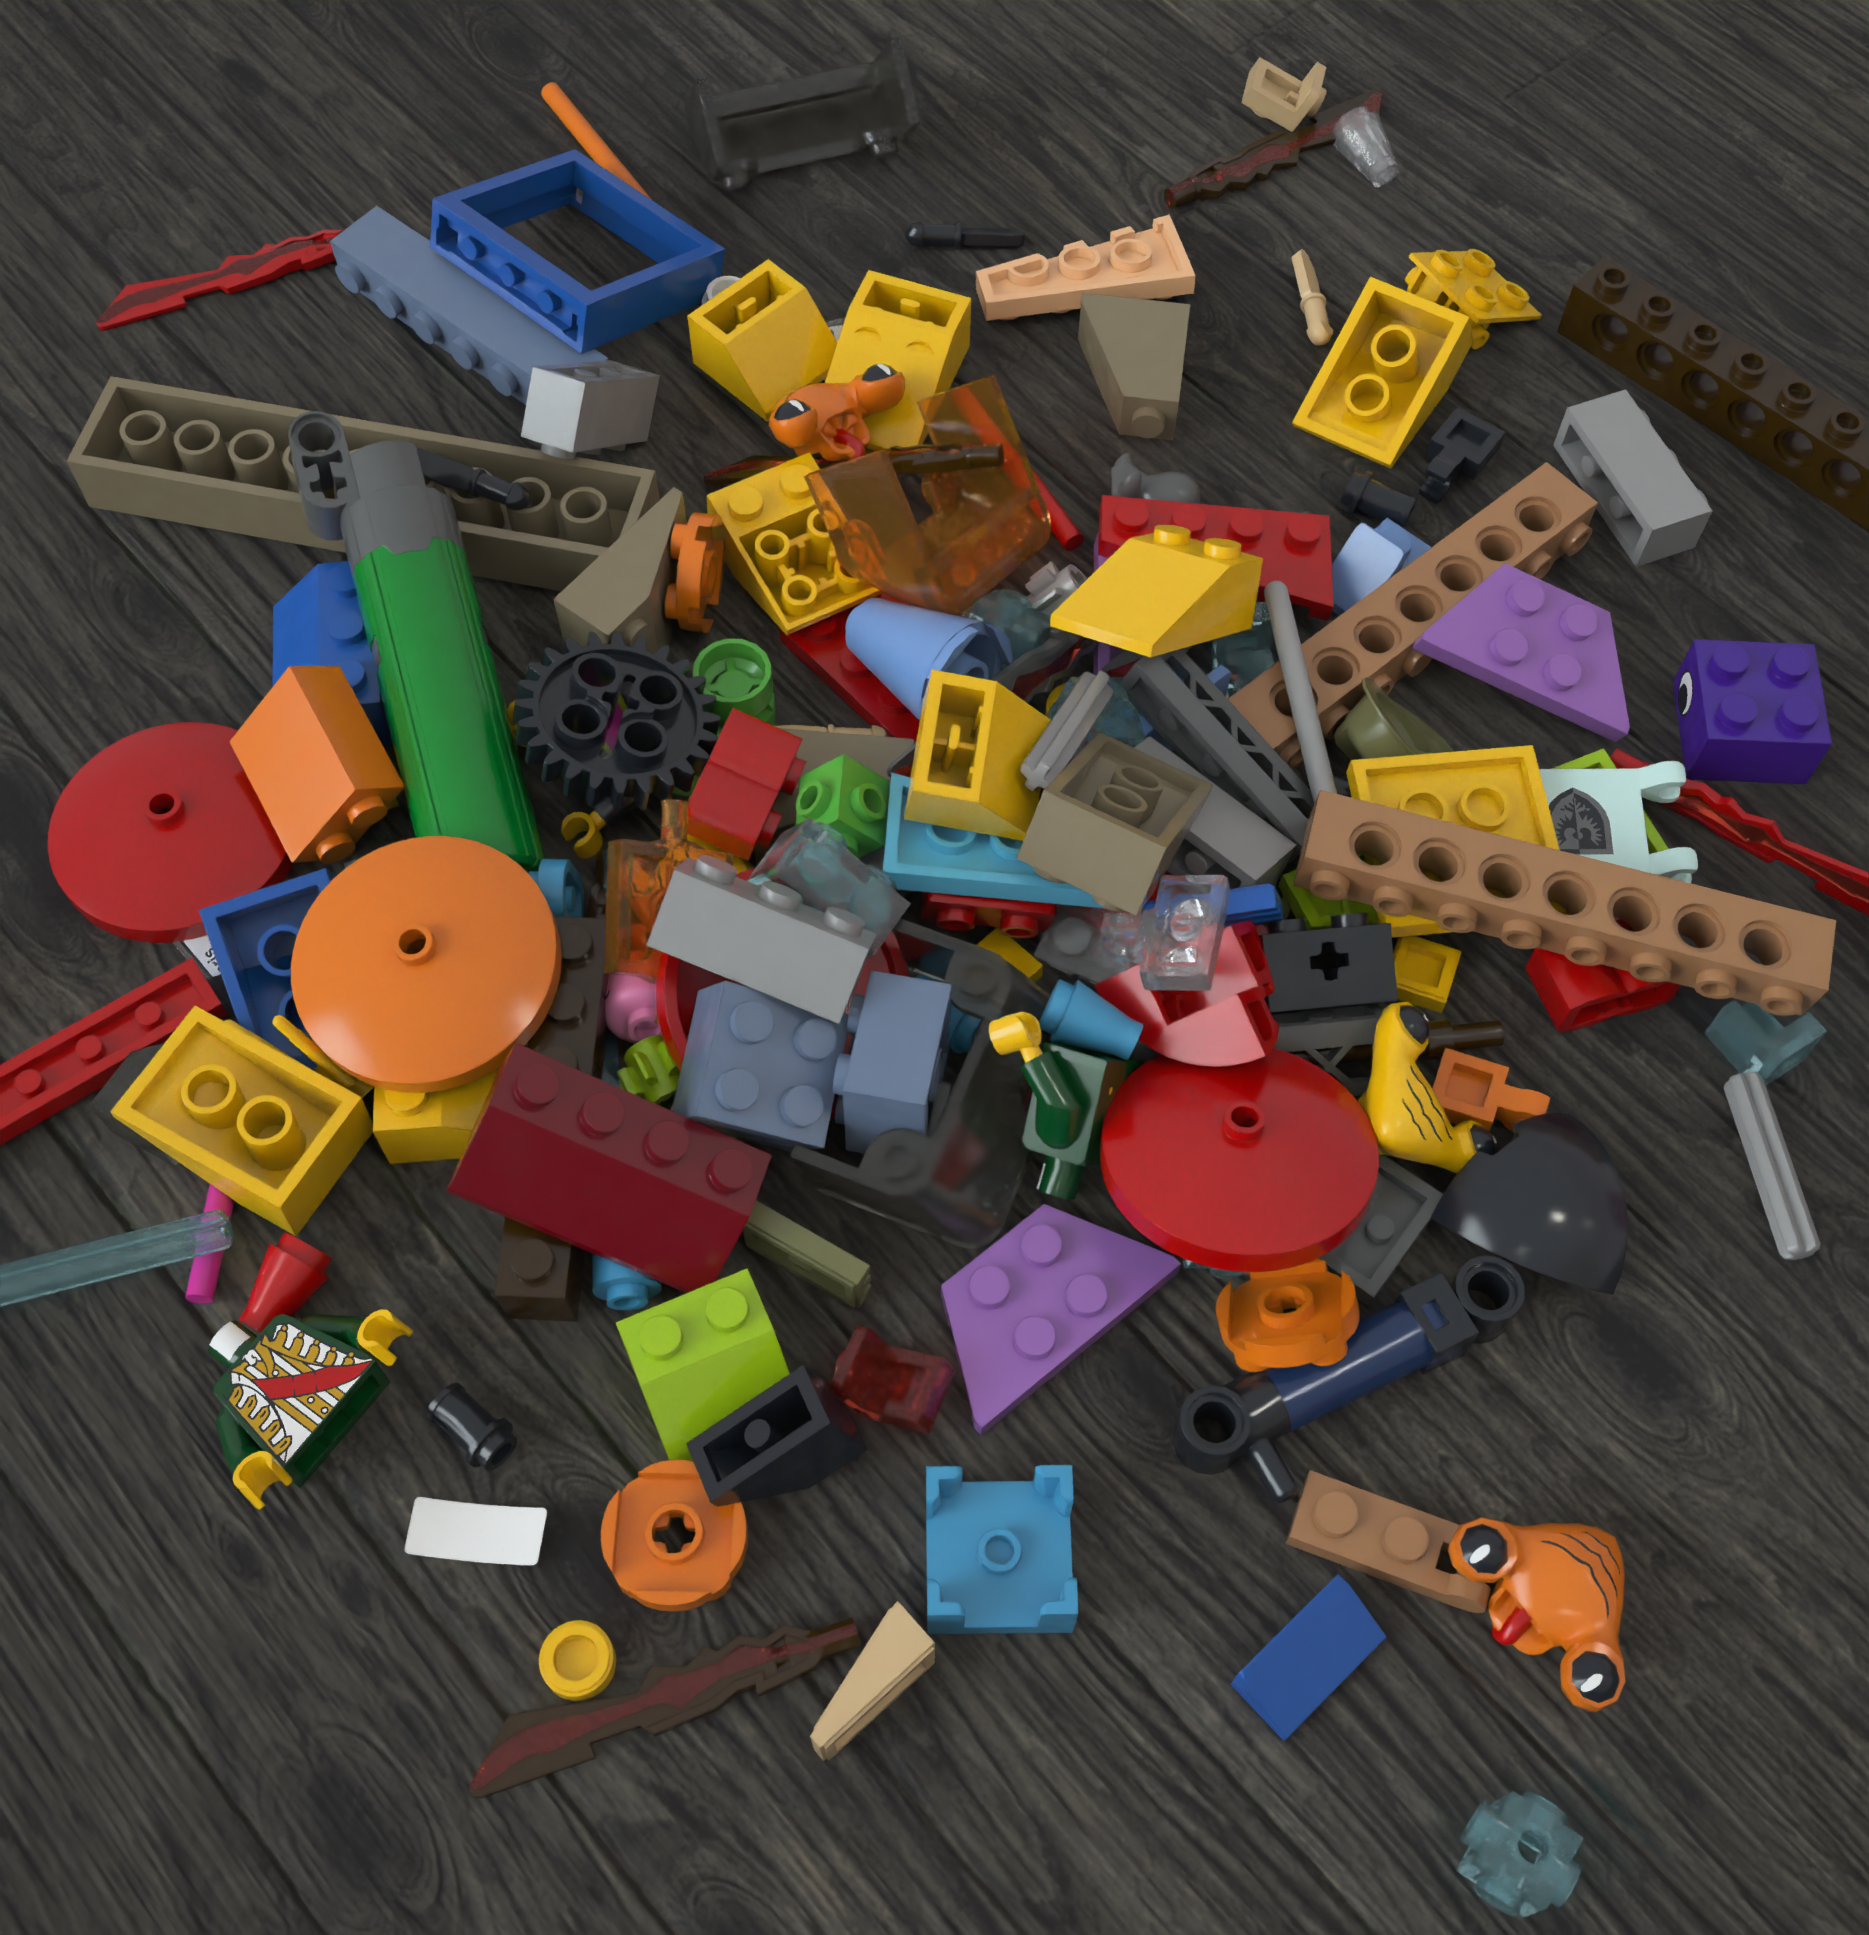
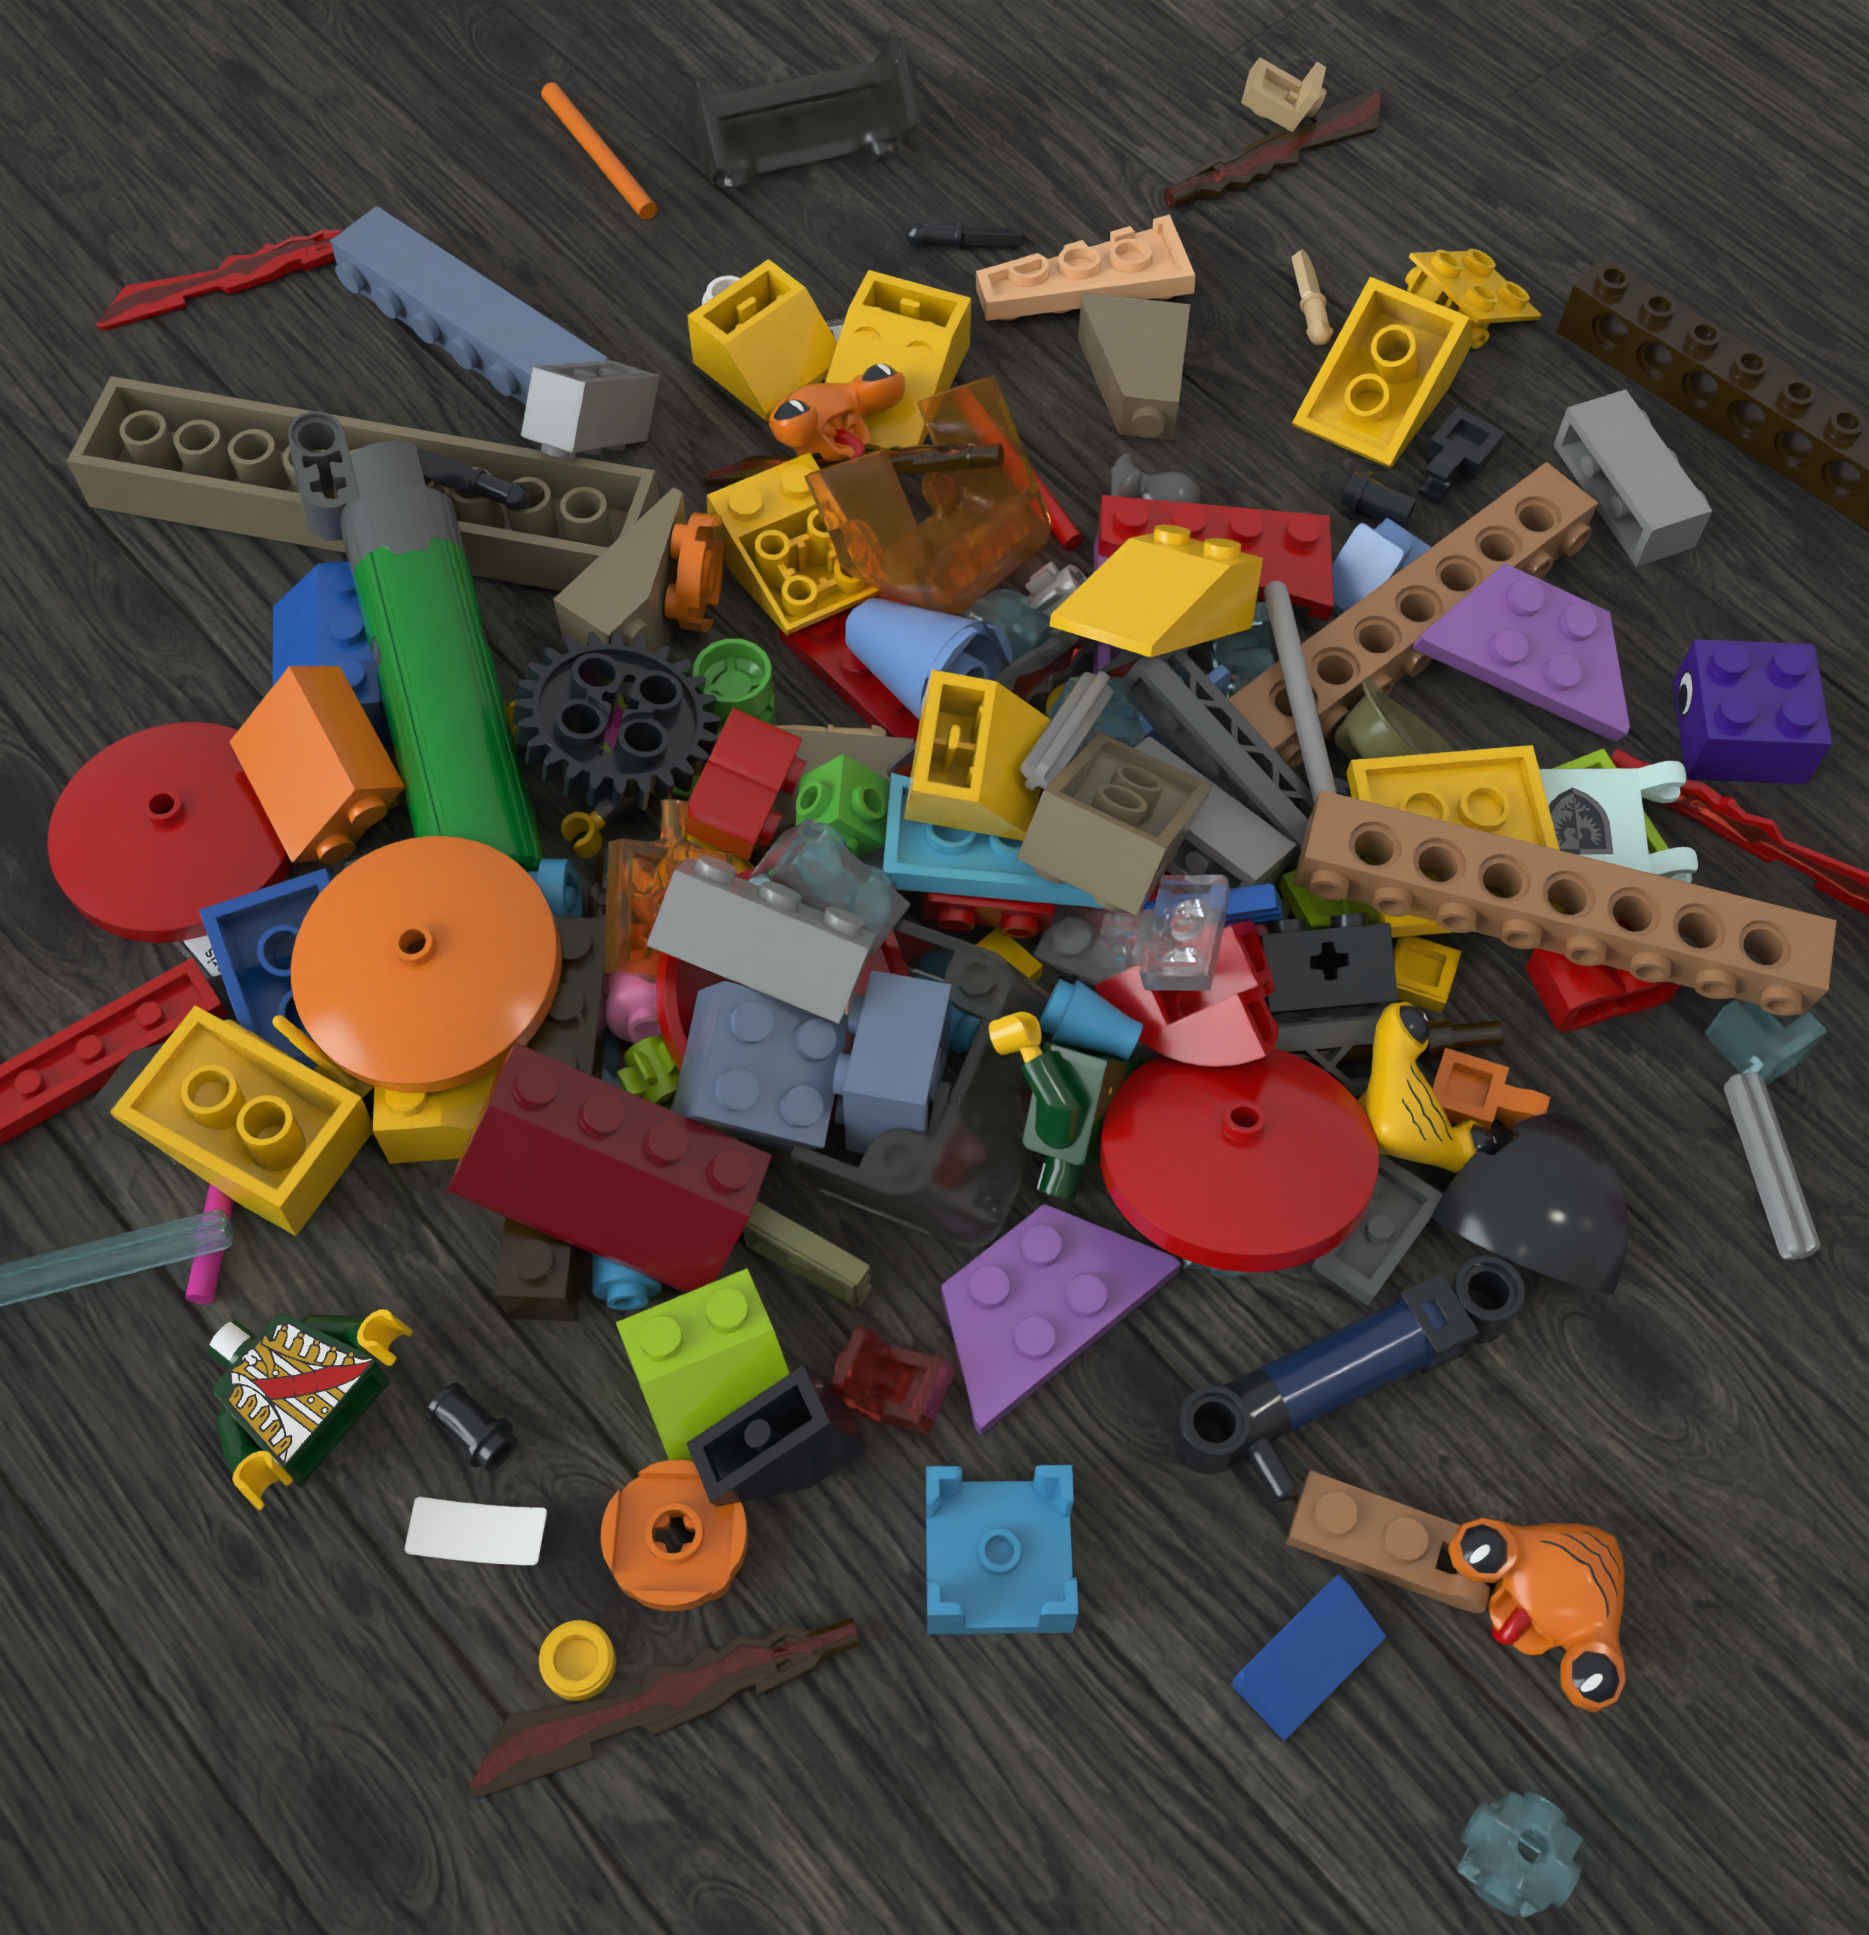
red cone [238,1232,333,1333] -> none
blue window [430,149,725,354] -> none
tan slope [810,1601,935,1761] -> none
orange plate [1216,1258,1360,1372] -> none
clear cone [1333,107,1400,187] -> none

